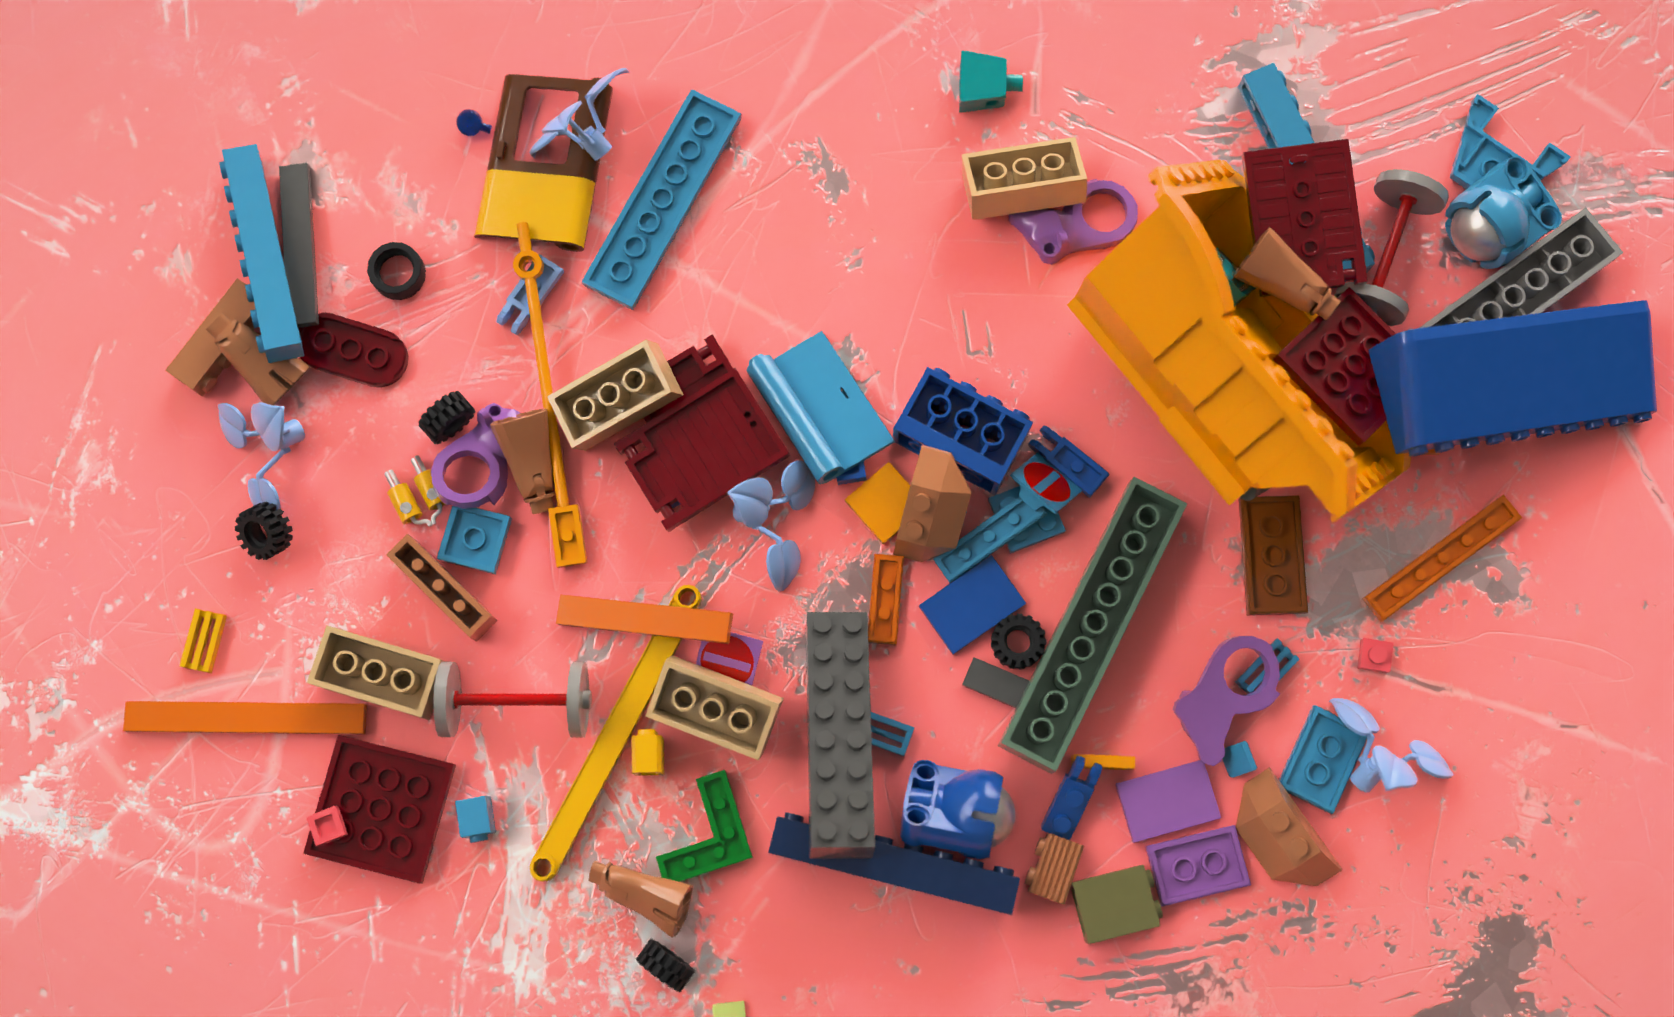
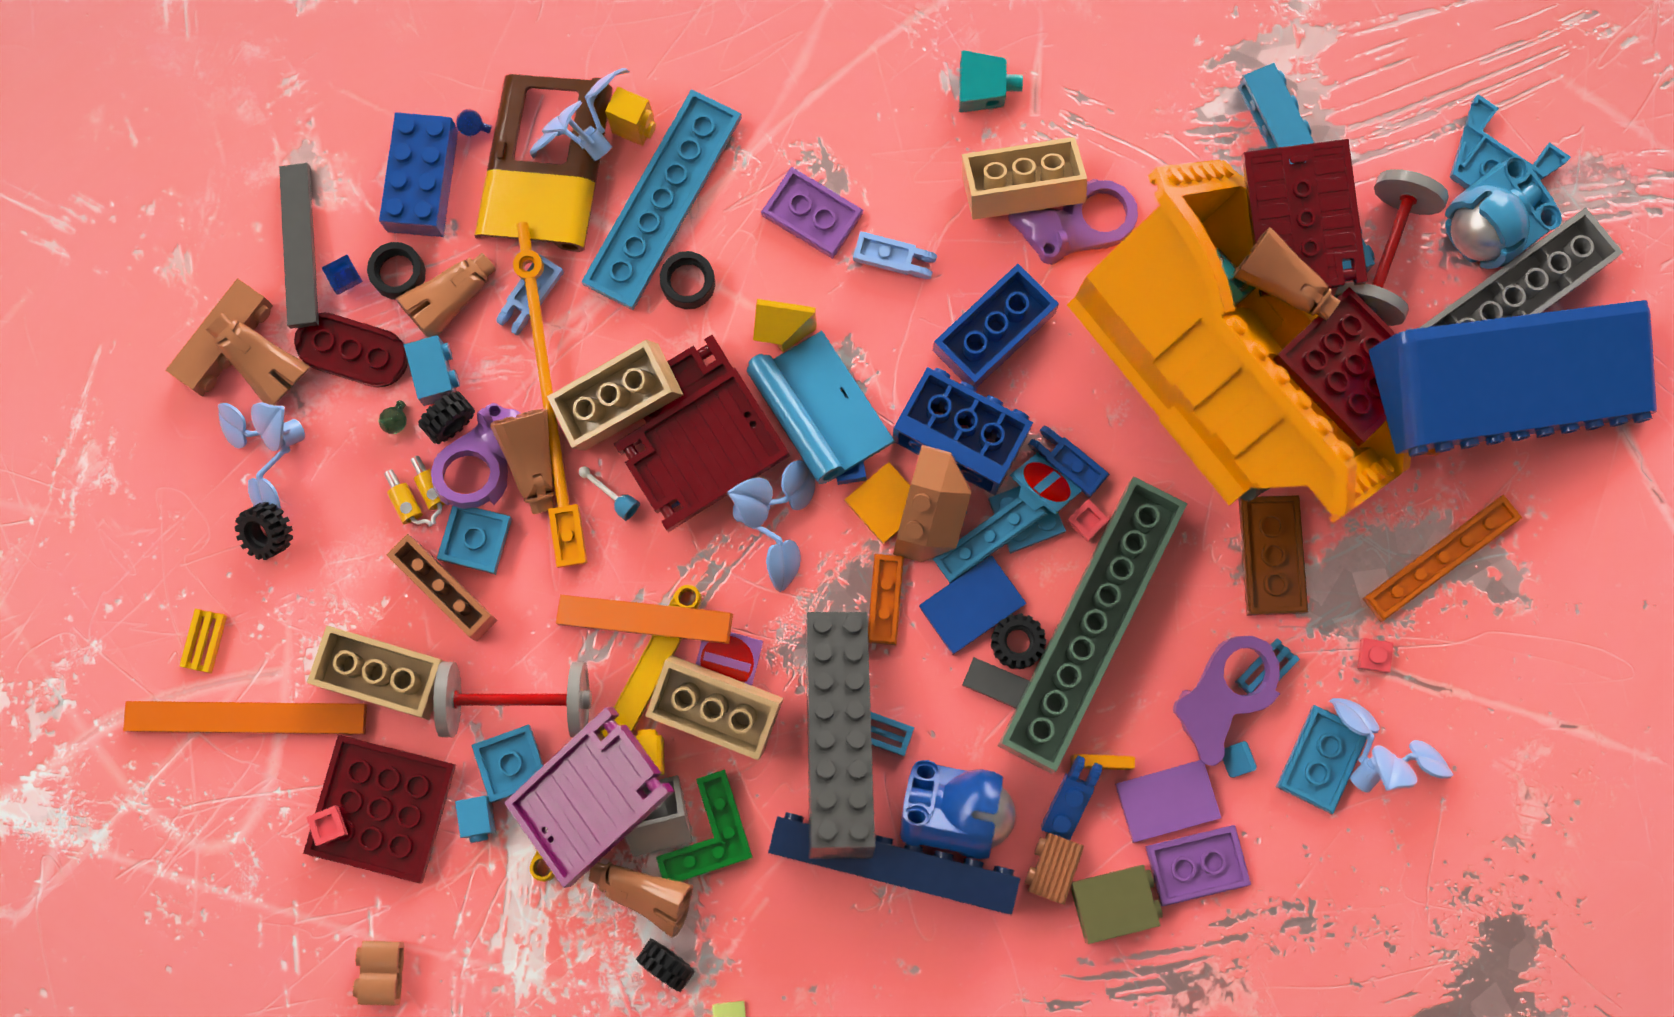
dark azure brick [219,144,304,363] -> none
nougat wedge [1236,767,1342,887] -> none
none -> clear blue tile [321,254,363,295]
none -> nougat brick [353,941,405,1006]
none -> clear green piece [378,400,407,434]
none -> blue brick [379,112,459,237]
none -> nougat piece [396,253,497,338]
none -> dark azure brick [404,335,460,406]
none -> dark azure plate [471,724,544,803]
none -> door [504,707,675,888]
none -> hinge [579,466,640,521]
none -> yellow brick [605,86,656,146]
none -> light grey slope [626,775,693,857]
none -> black tyre [659,251,715,309]
none -> yellow slope [753,299,817,352]
none -> medium lavender tile [761,166,864,259]
none -> light blue hinge [853,231,937,279]
none -> blue brick [932,263,1059,388]
none -> coral plate [1066,499,1110,542]

